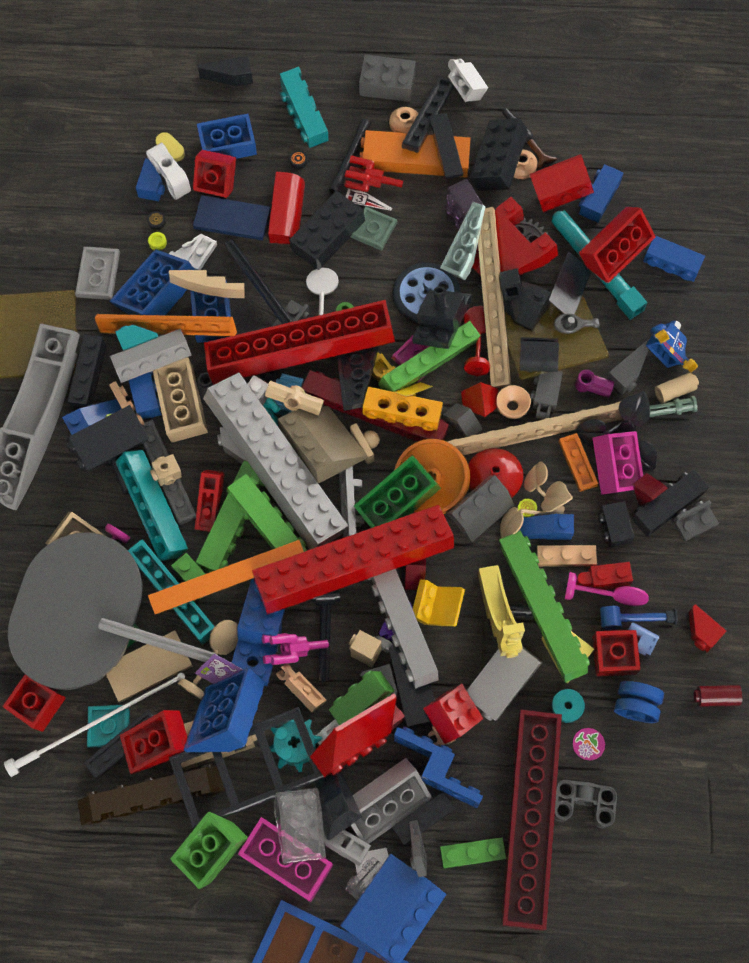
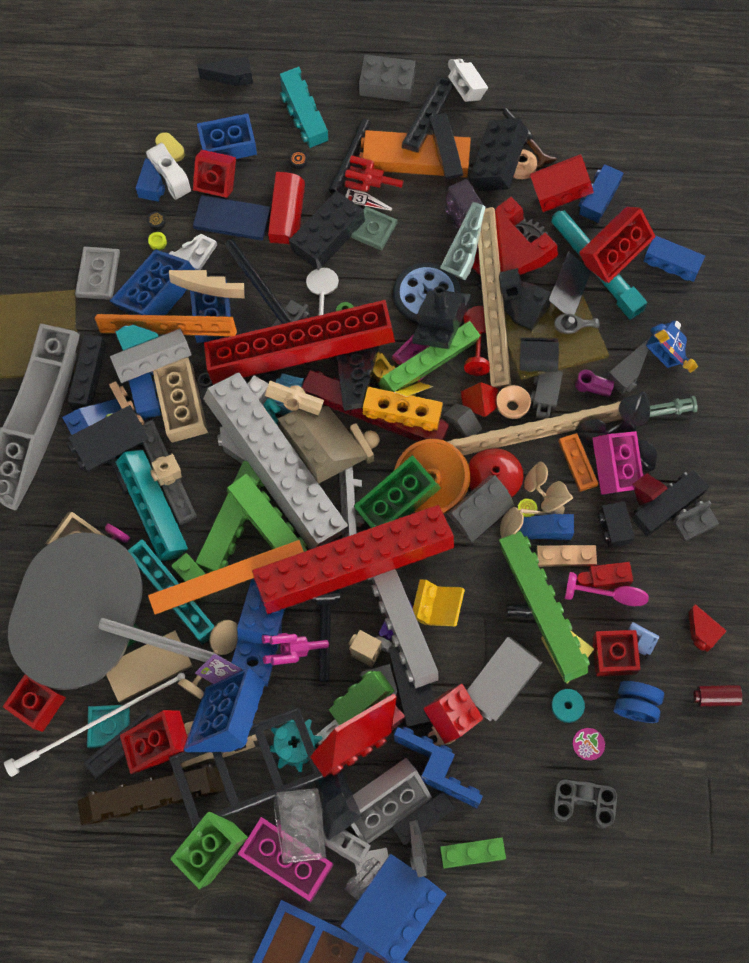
red slope [195,470,225,532] -> none
light nougat plate [276,664,327,712] -> none
light nougat piece [389,107,418,133] -> none
dark red slope [405,558,426,591] -> none
light yellow arch [478,565,525,658] -> none
dark red brick [501,710,562,931] -> none
blue piece [600,606,678,630] -> none
tan brick [655,372,699,404] -> none

